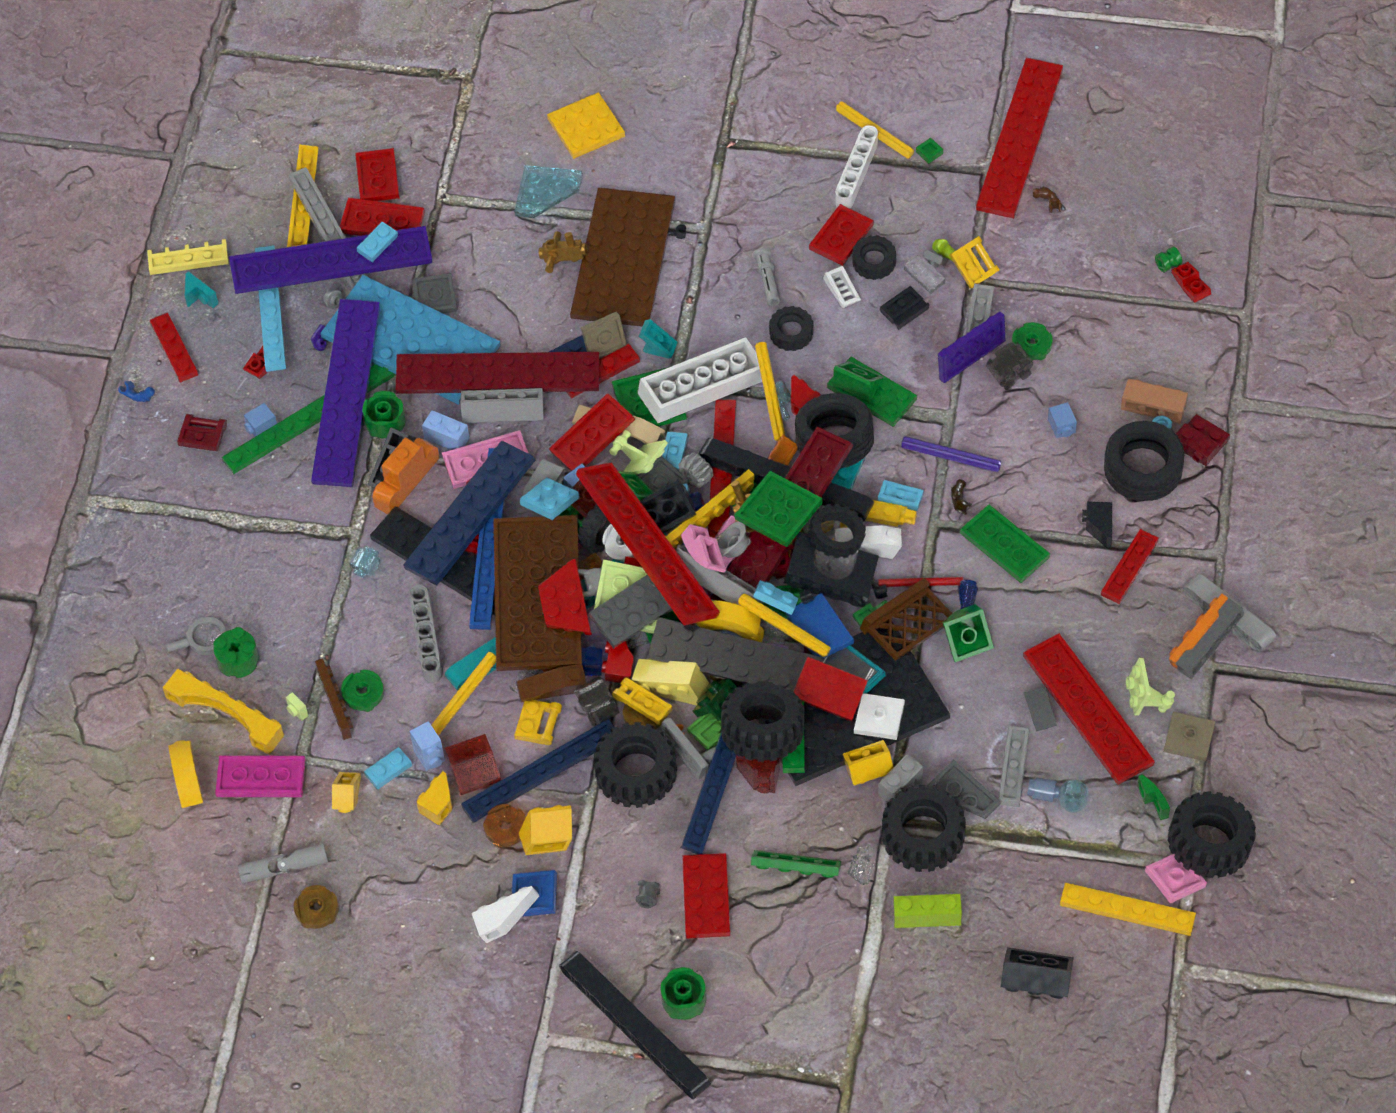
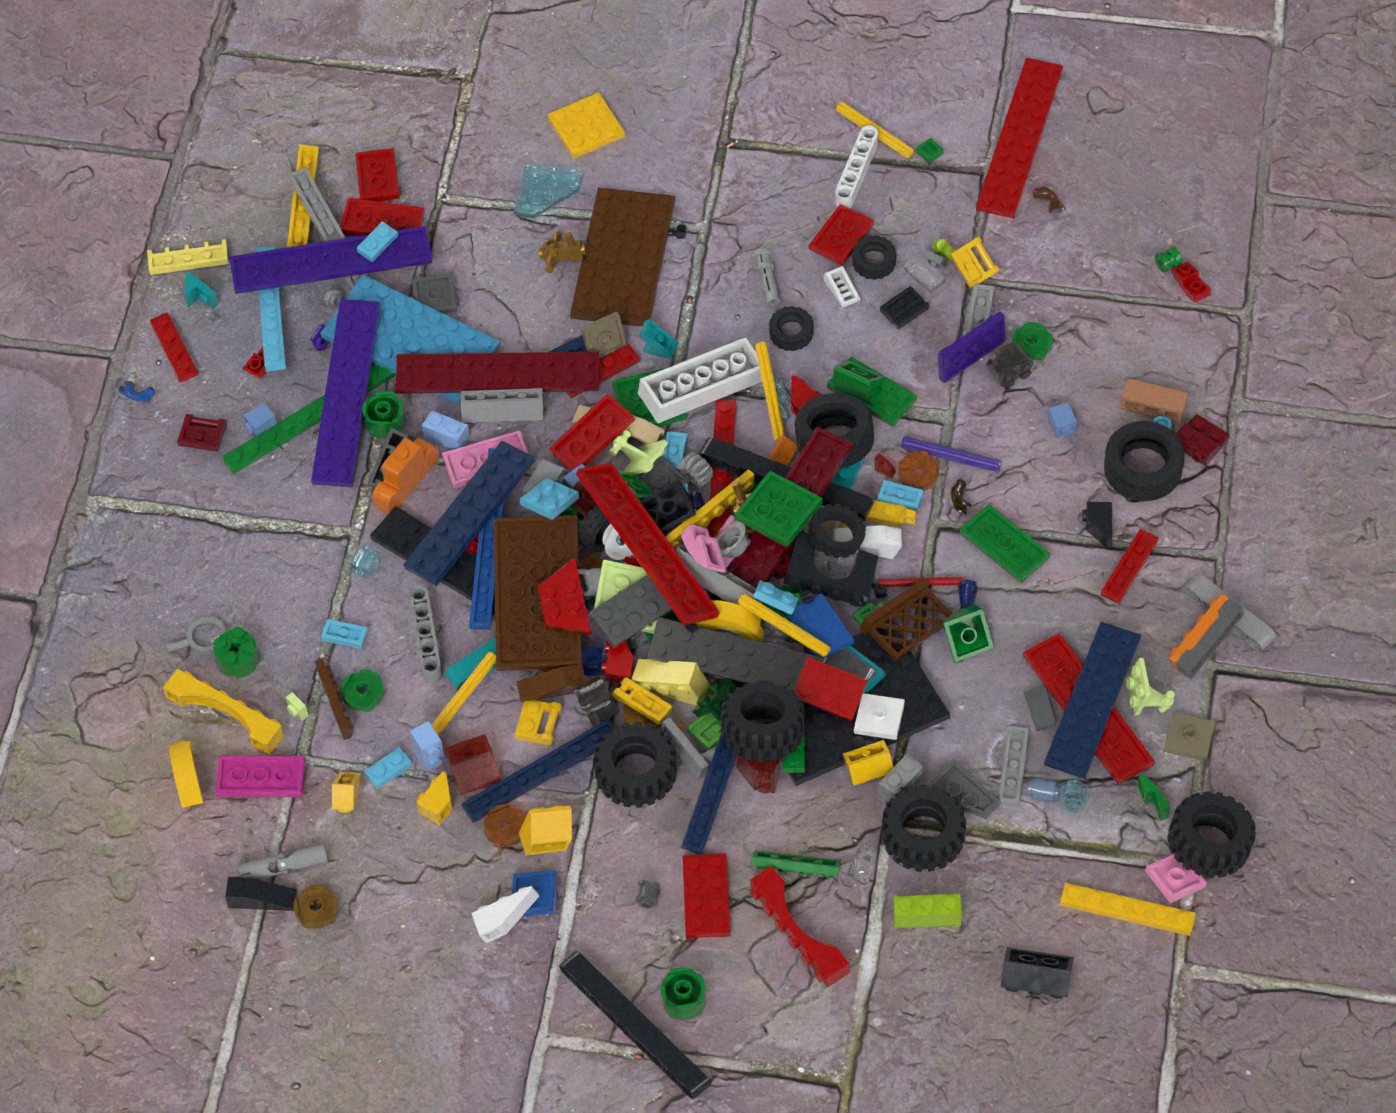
none -> black slope [225,877,297,911]
none -> medium azure plate [321,619,368,649]
none -> red arch [749,866,850,987]
none -> clear red tile [875,453,896,478]
none -> clear orange plate [898,450,939,491]
none -> dark blue plate [1044,622,1141,779]

